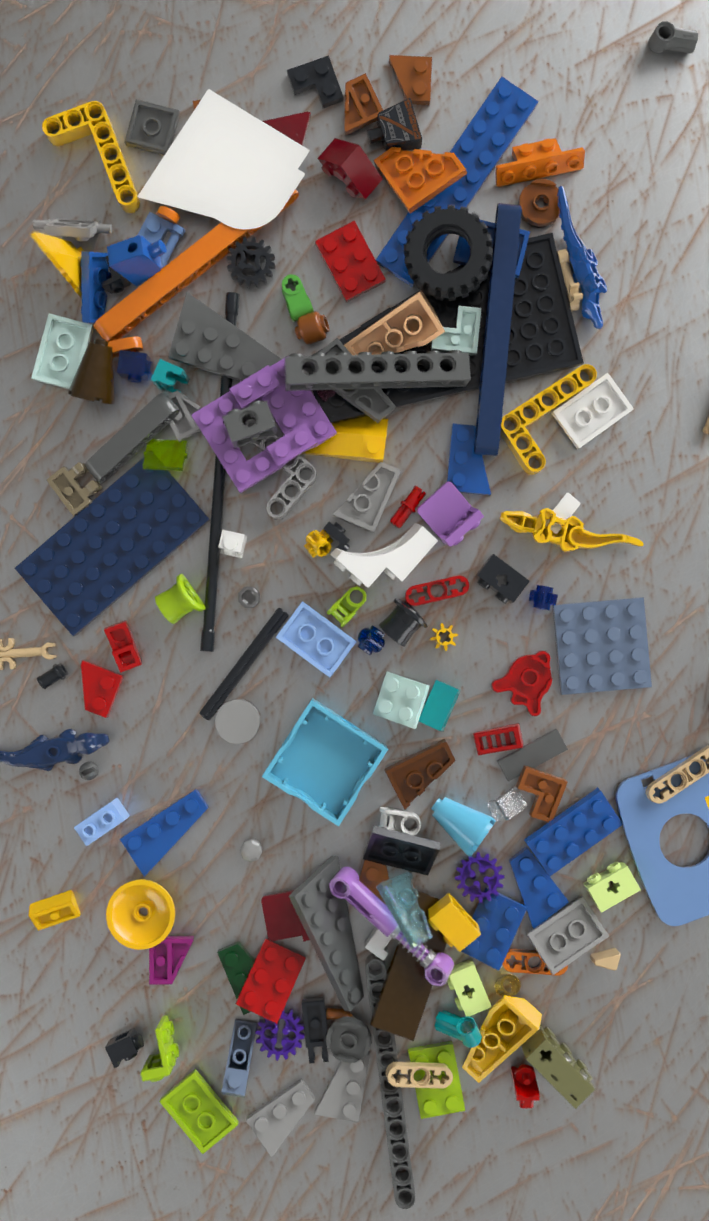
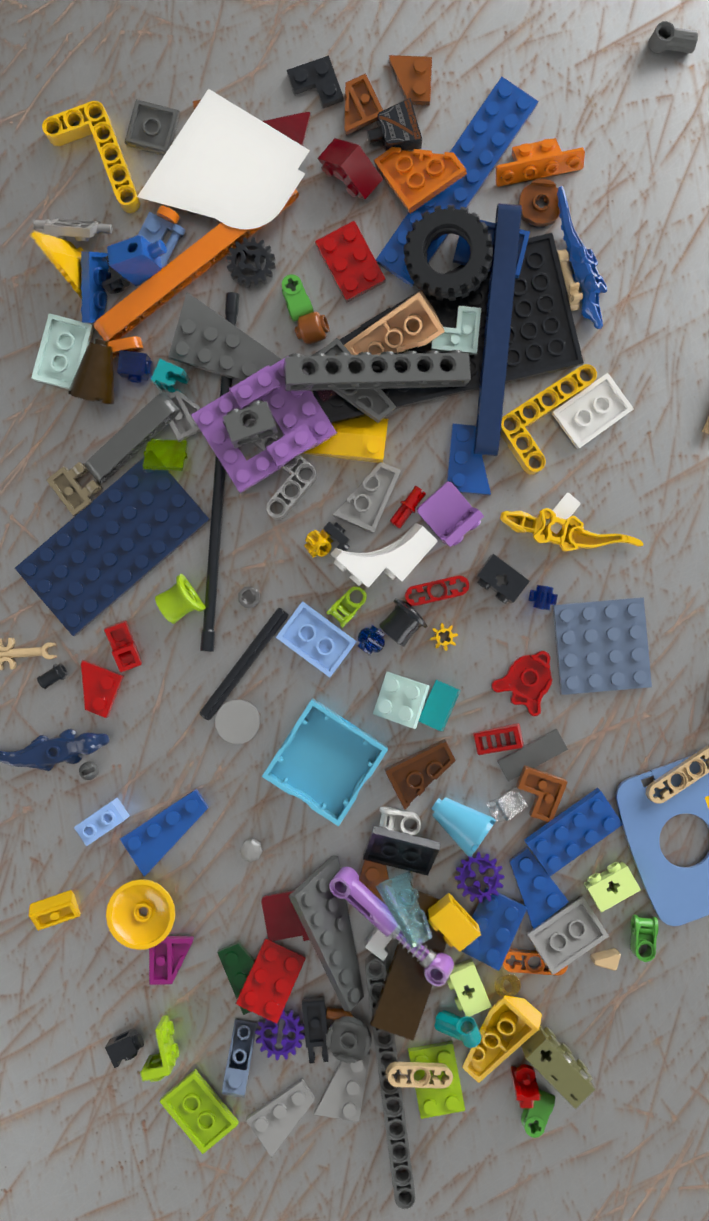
white brick [218,530,247,558] -> none
none -> bright green piece [521,1089,555,1138]
none -> bright green piece [630,915,659,962]

